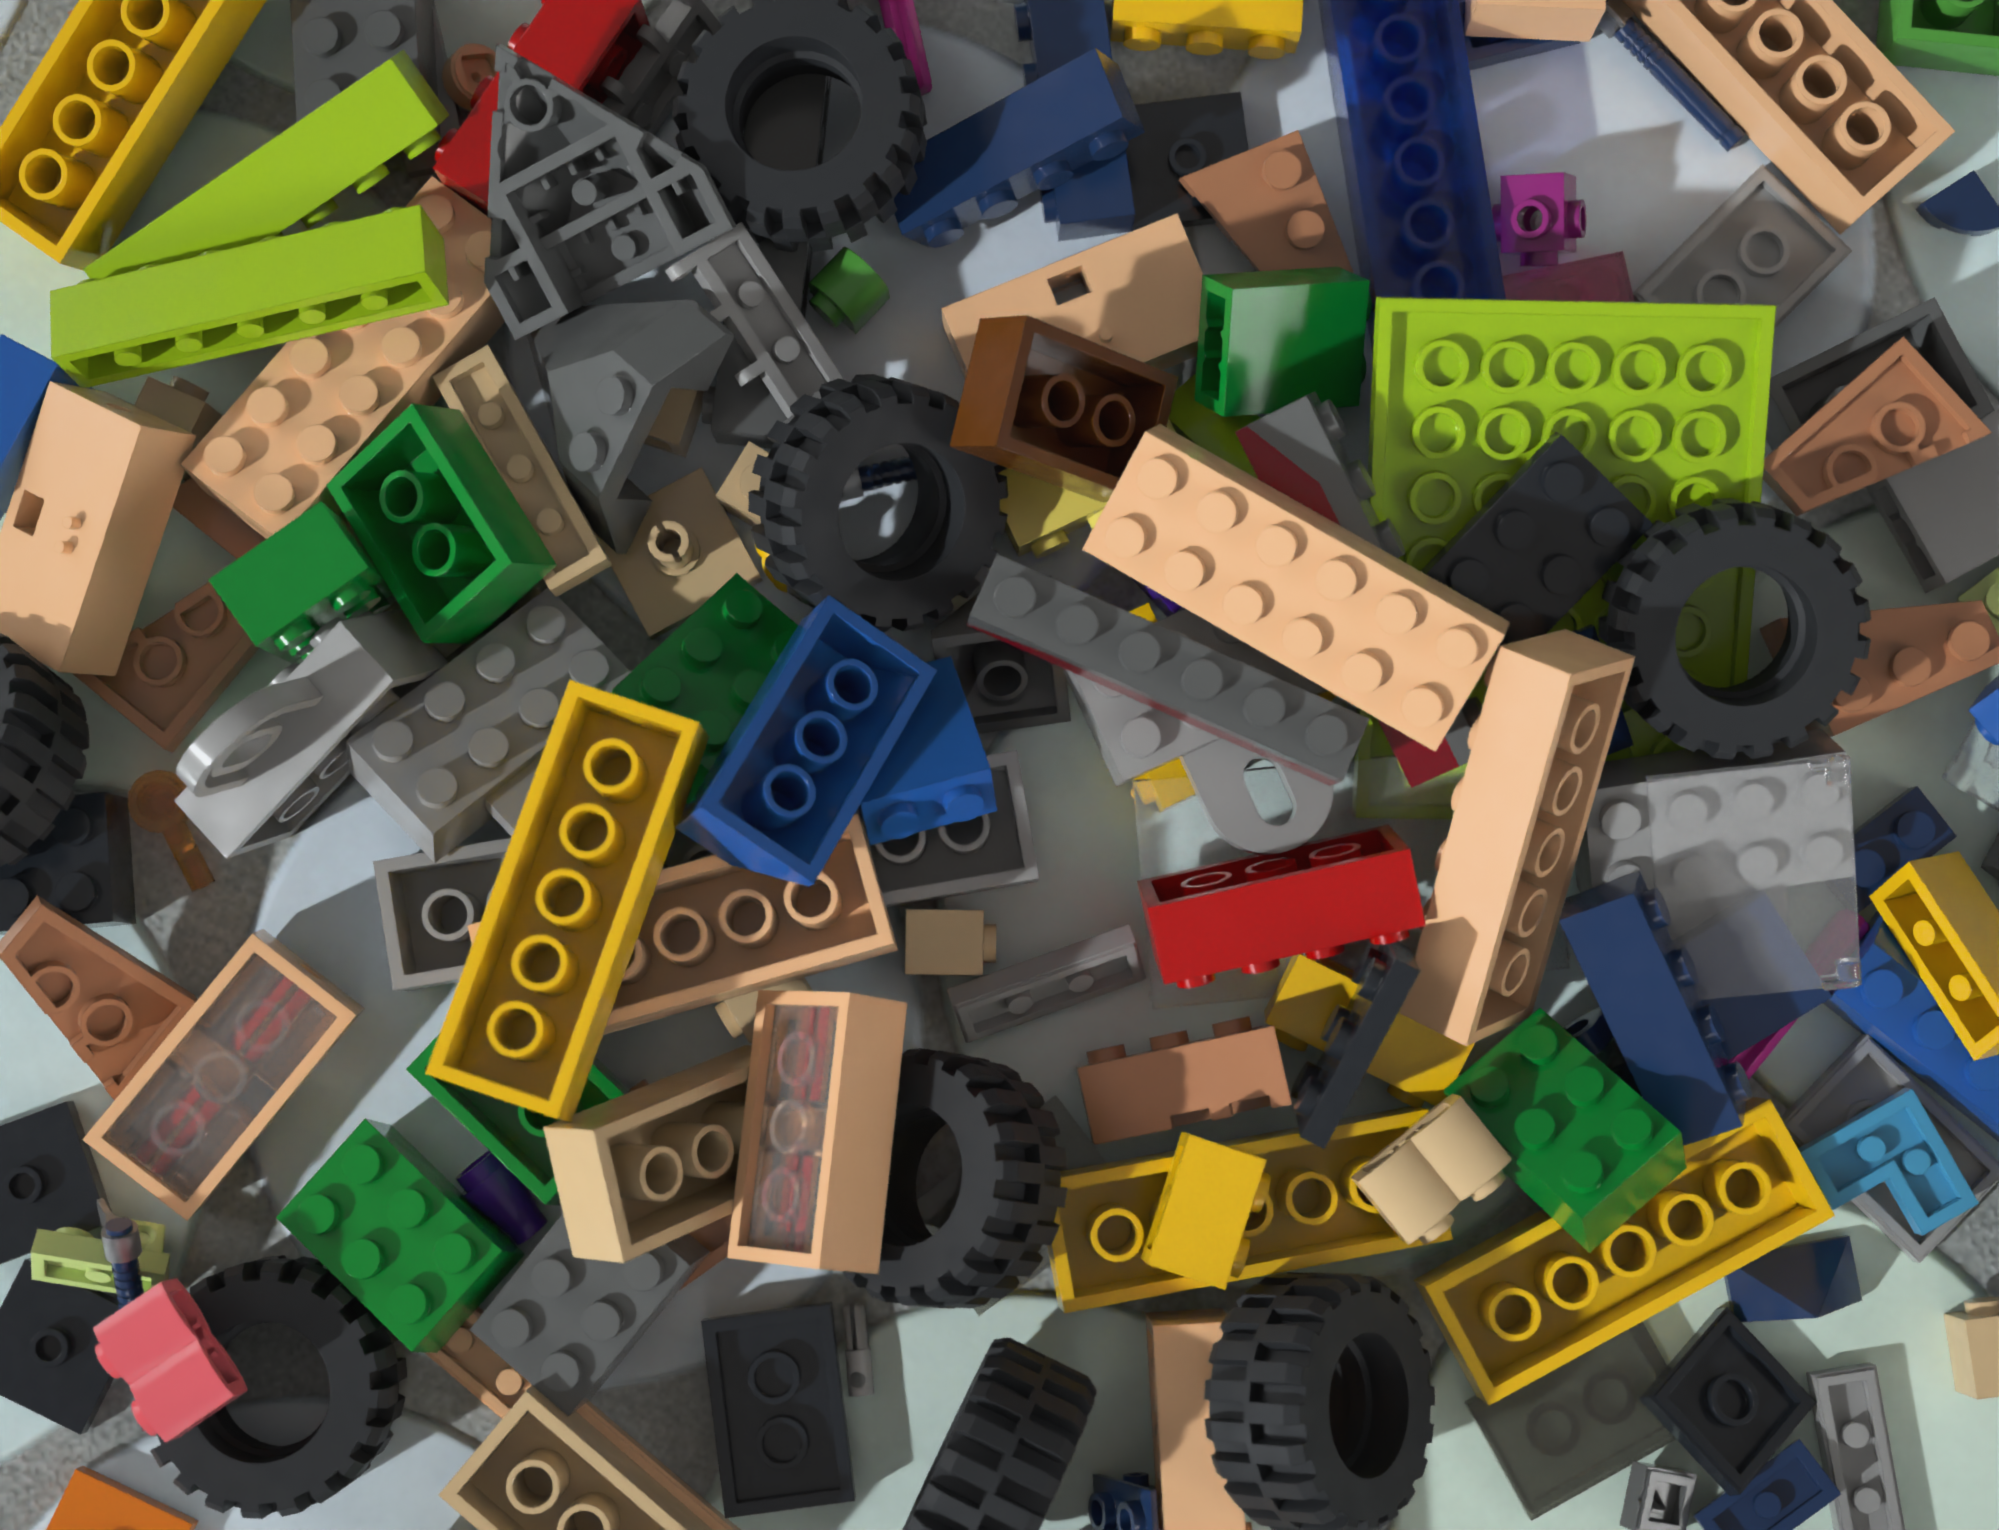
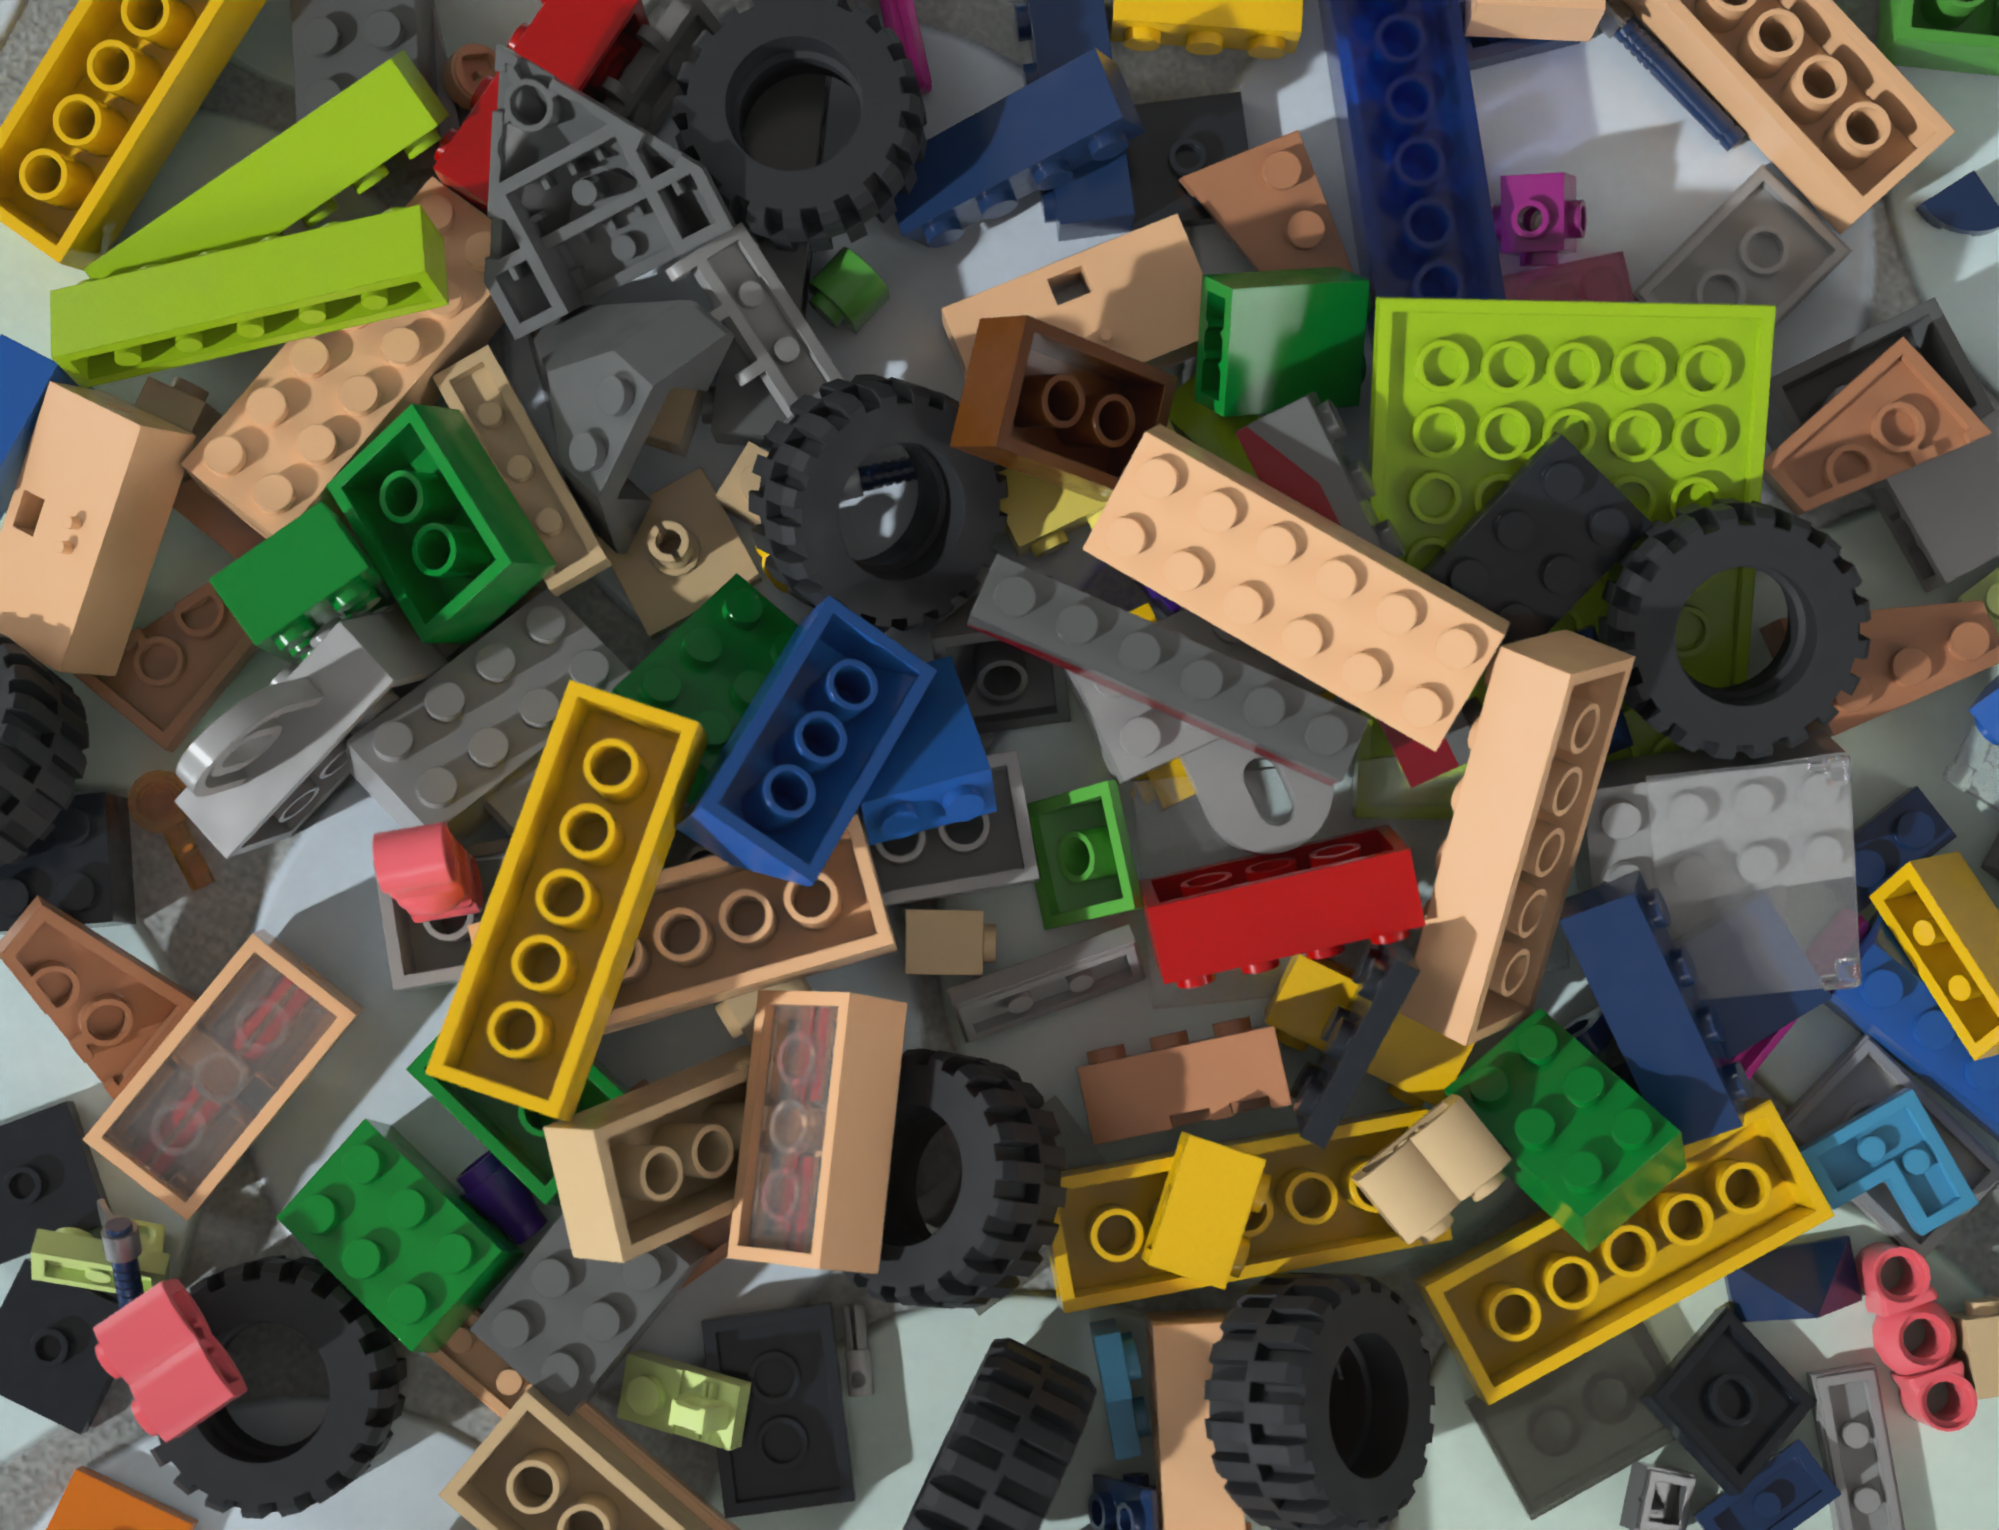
none -> coral piece [372,822,484,923]
none -> yellowish green hinge [617,1350,752,1451]
none -> bright green slope [1027,779,1144,930]
none -> dark azure plate [1089,1318,1151,1461]
none -> coral piece [1854,1242,1978,1432]

